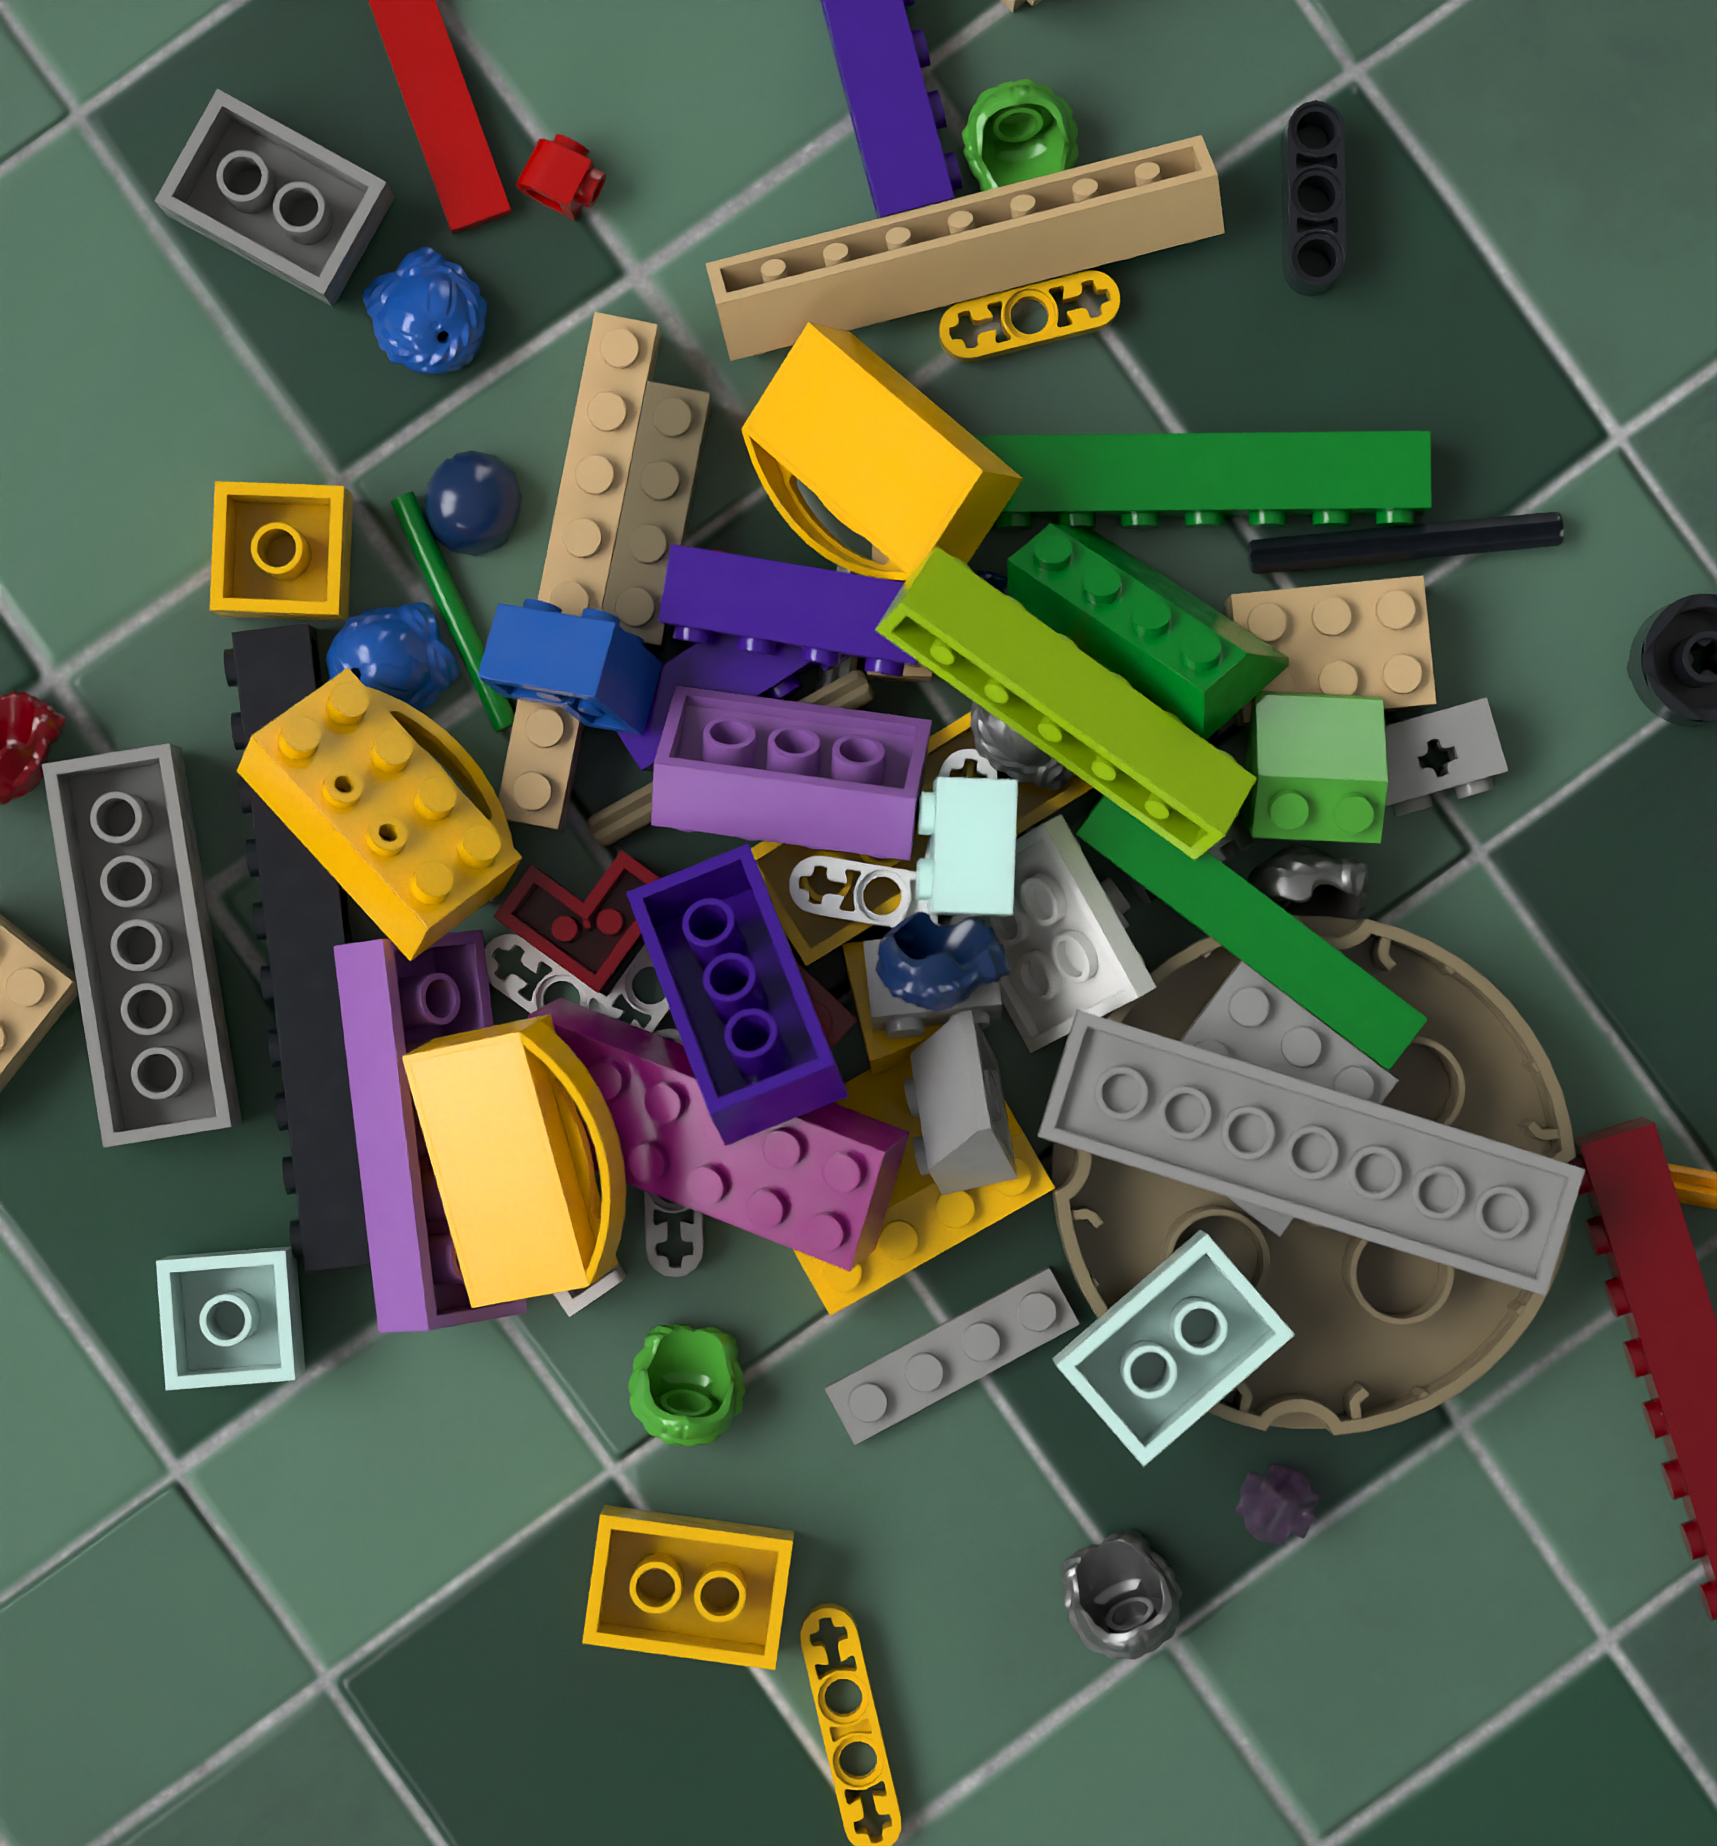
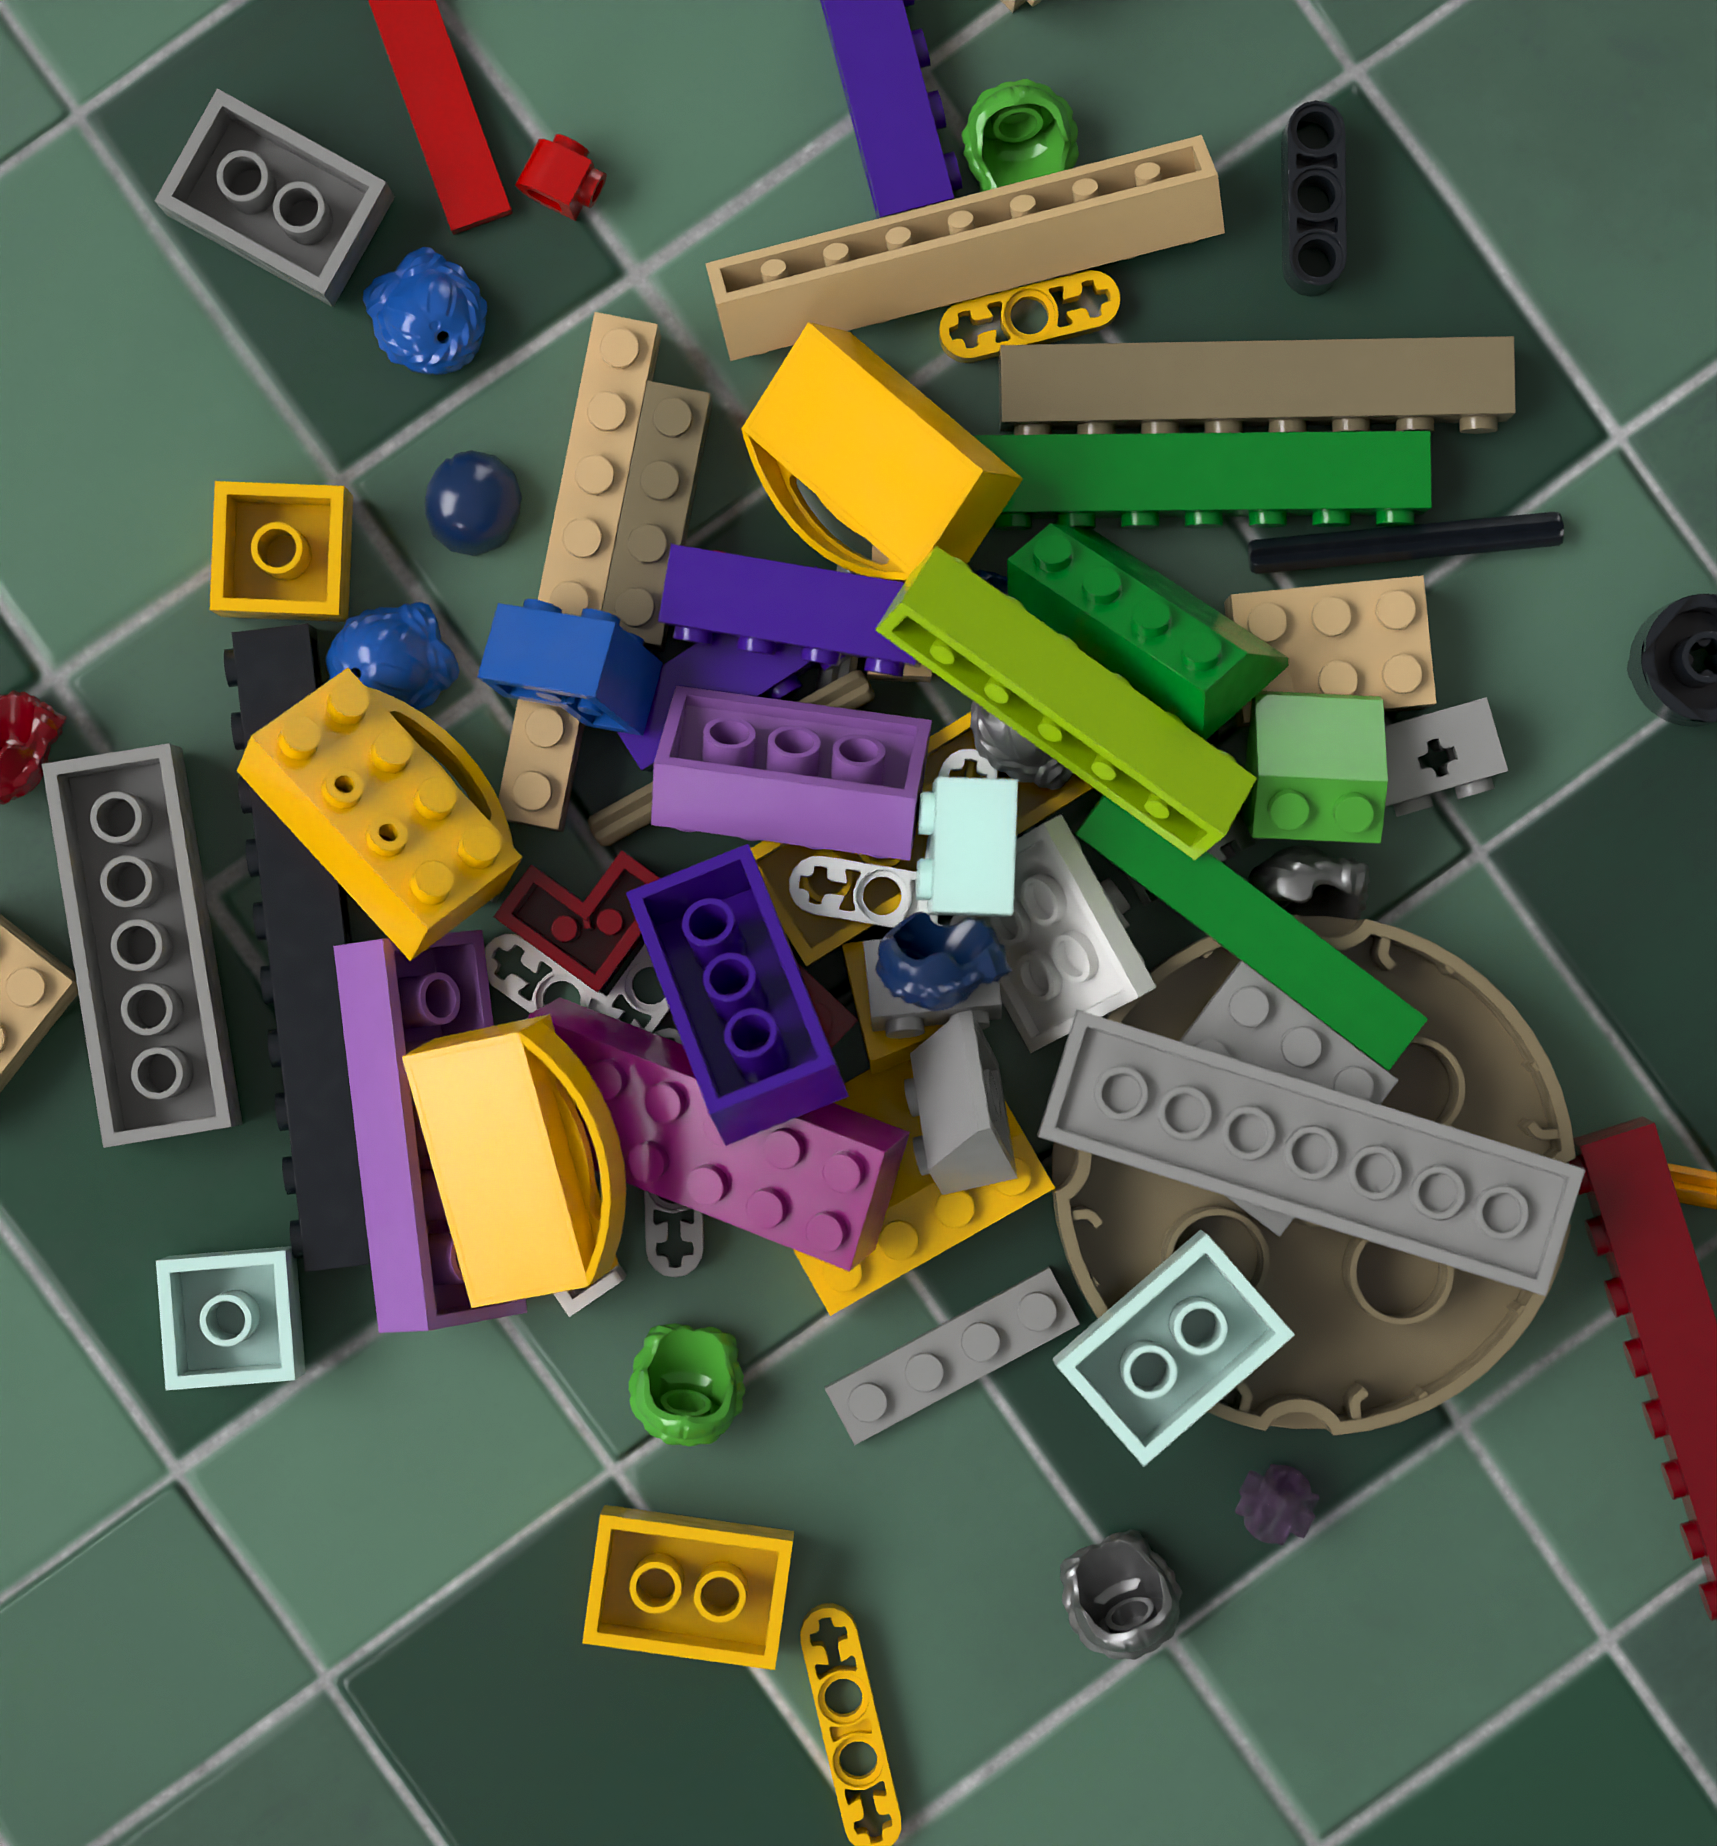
green bar [391,491,515,733] -> none
none -> dark tan brick [998,336,1516,435]

